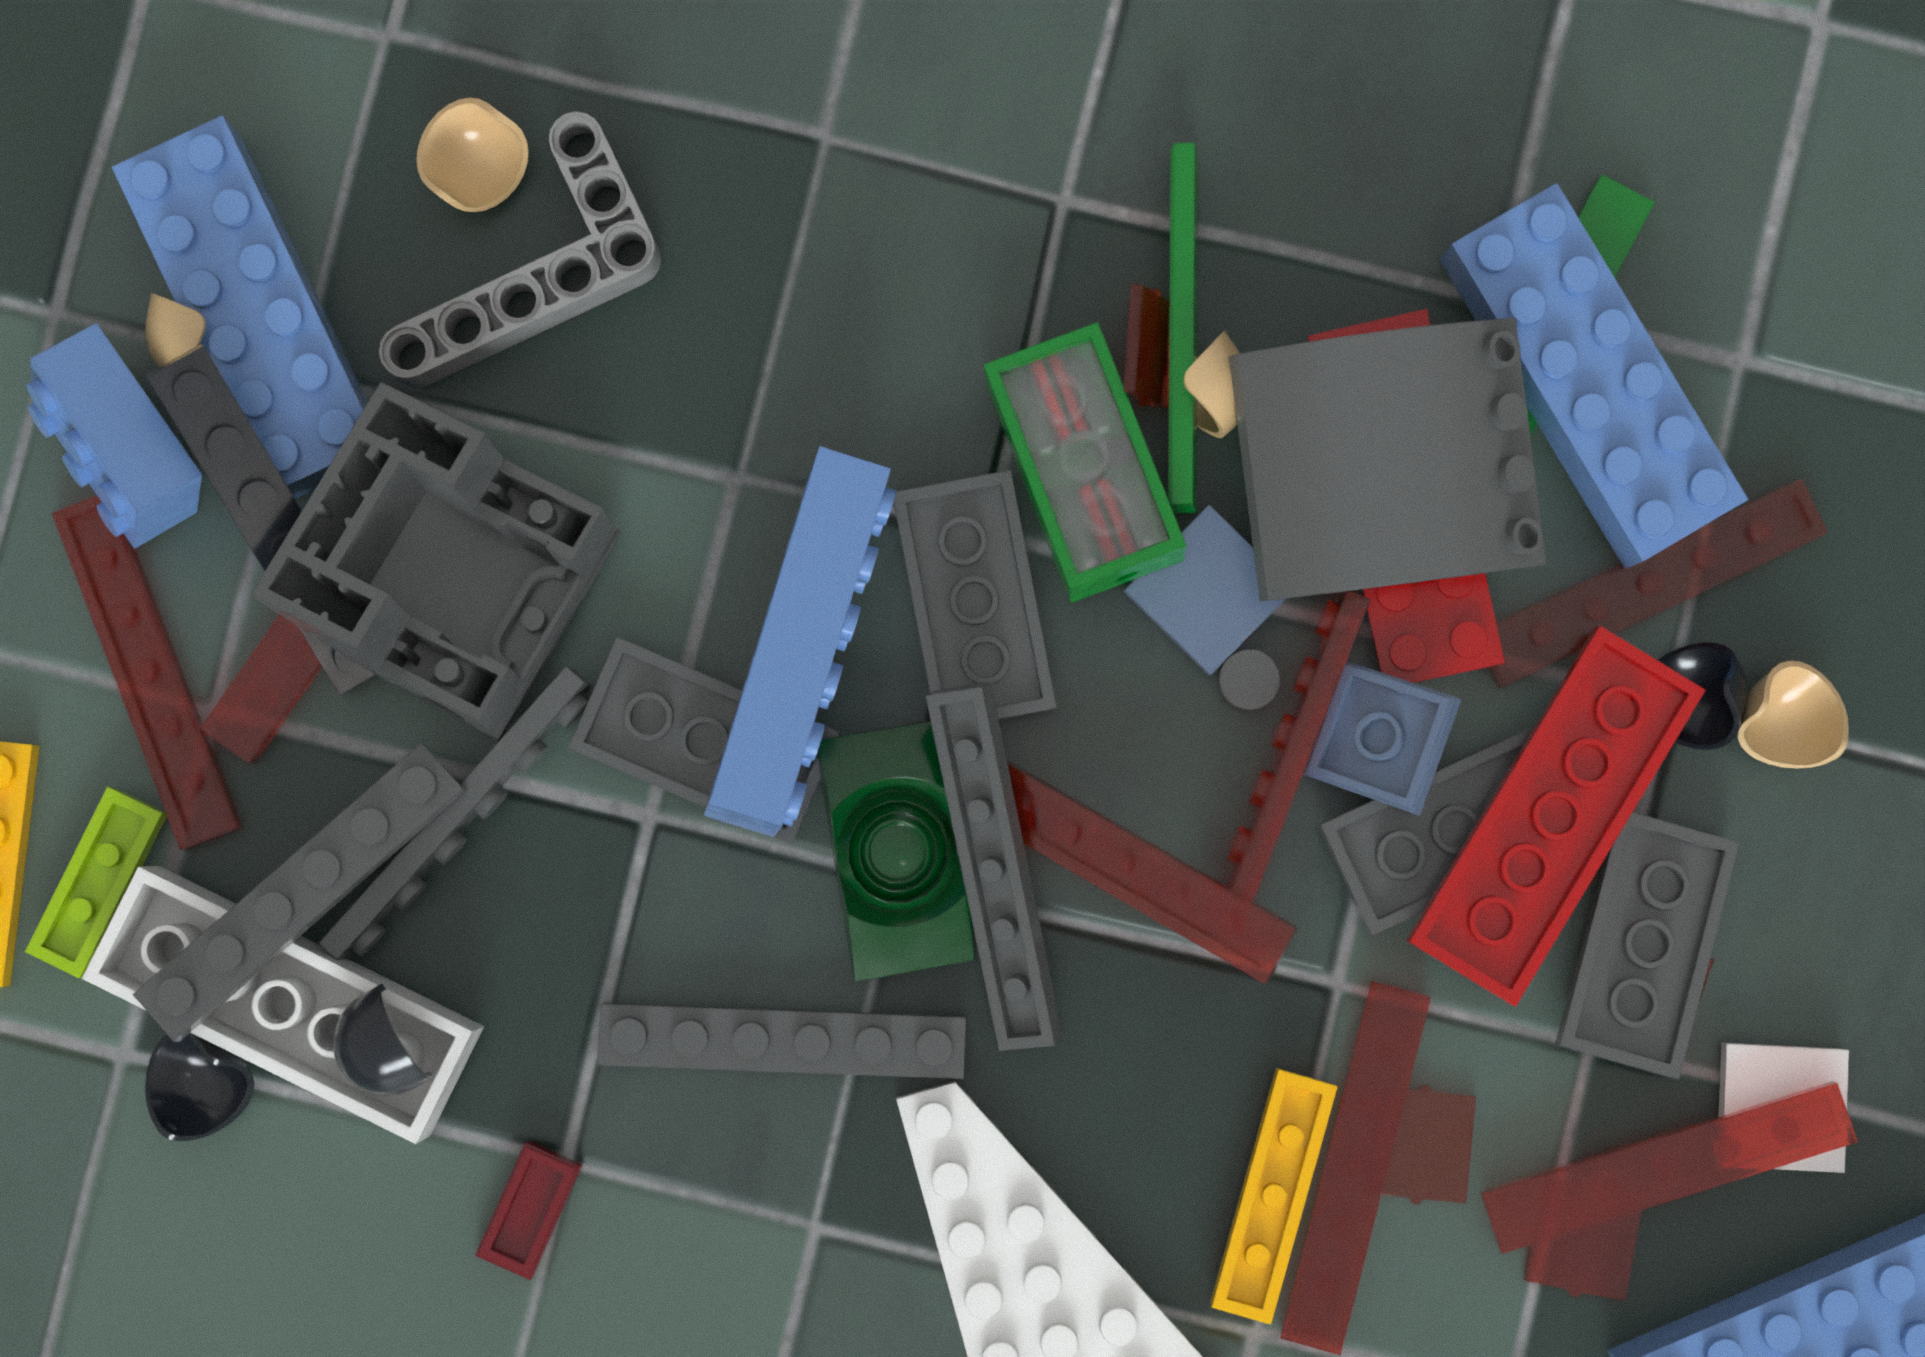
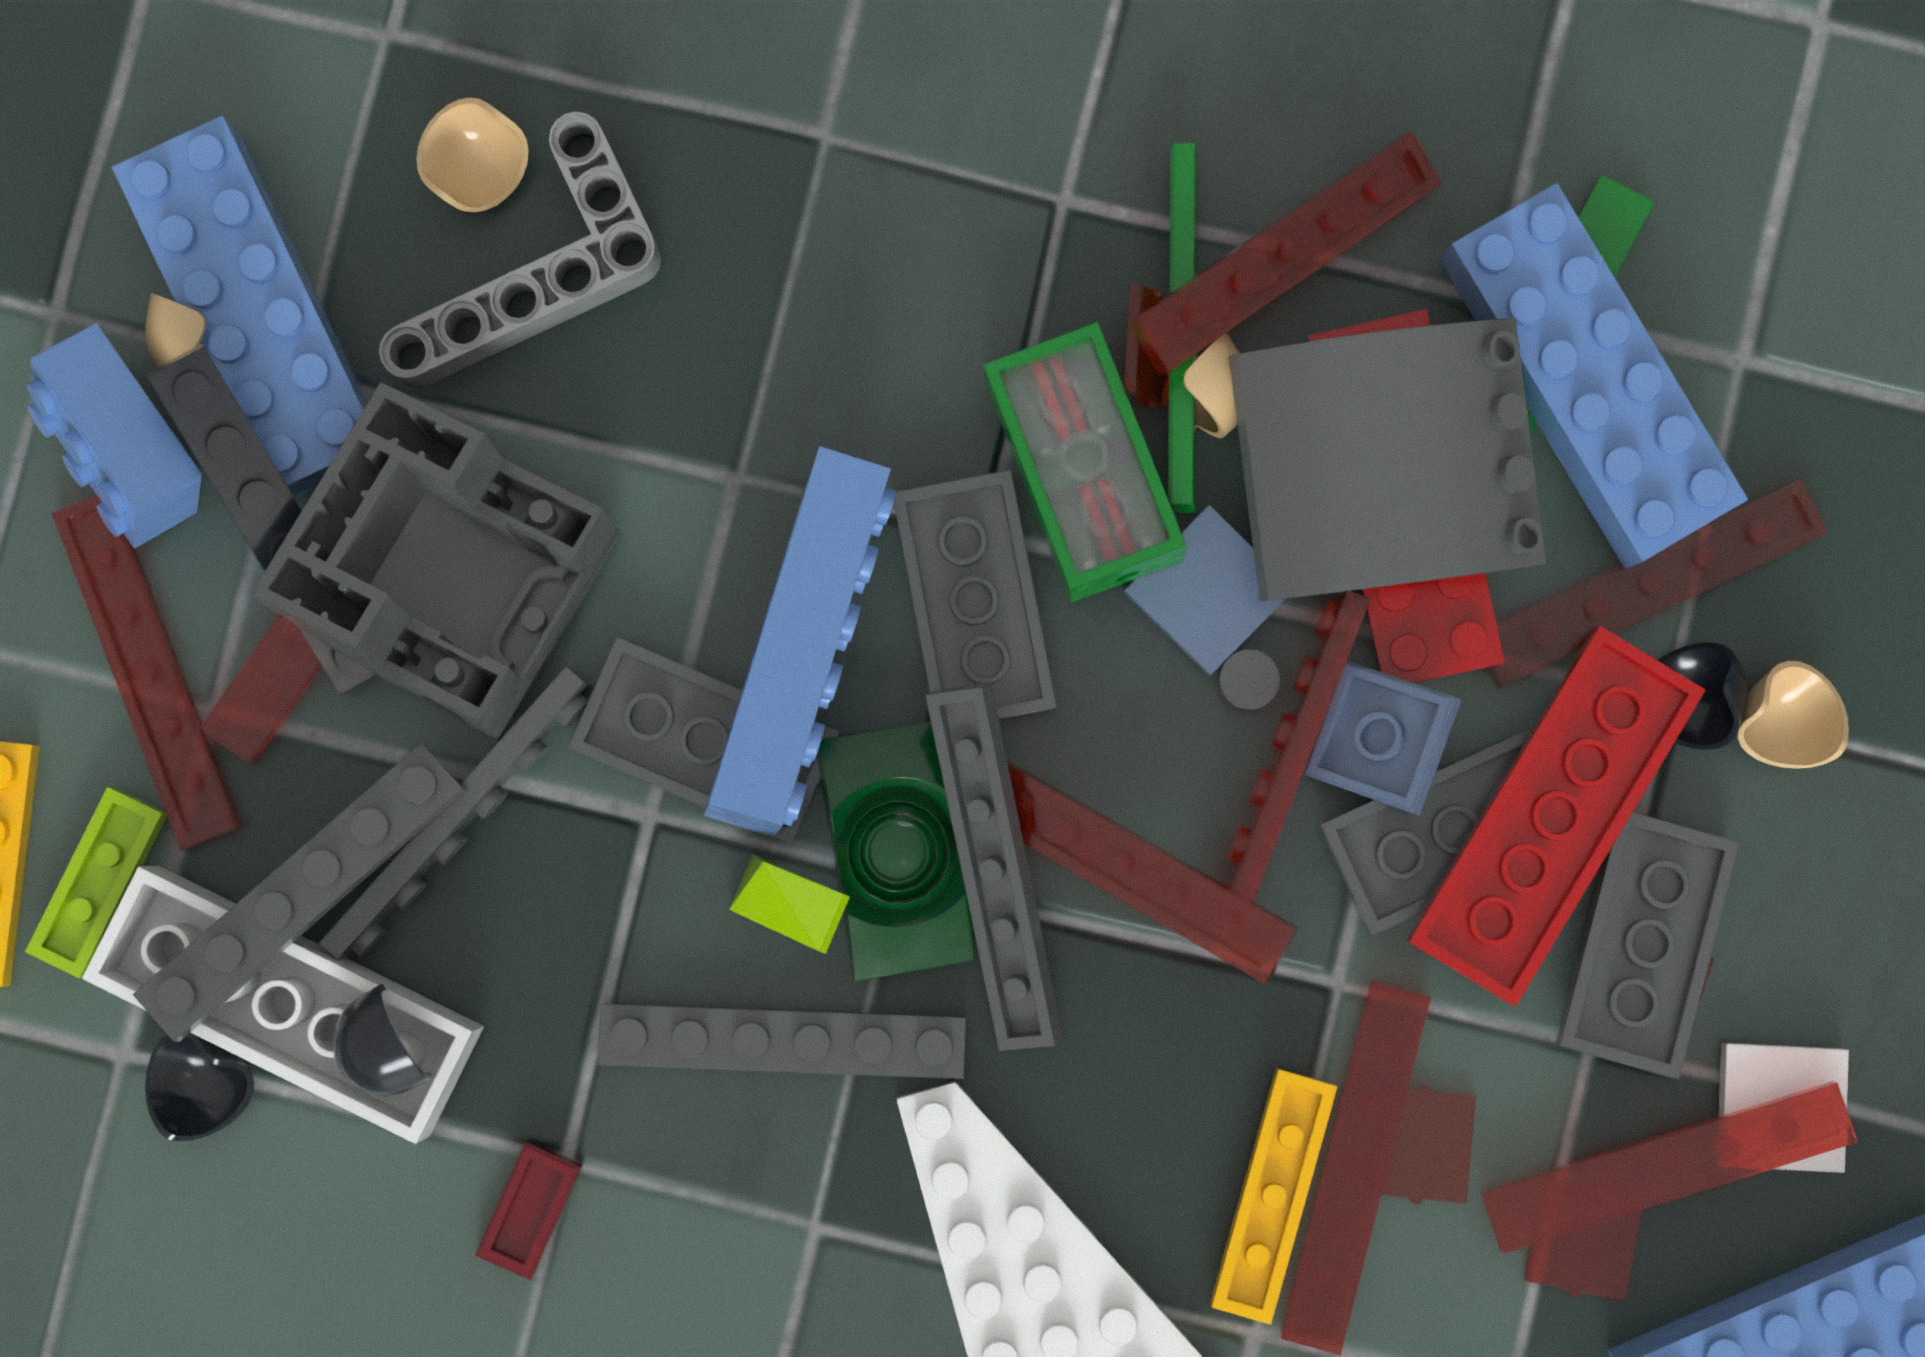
none -> lime slope [729,854,850,954]
none -> clear red plate [1127,132,1442,375]

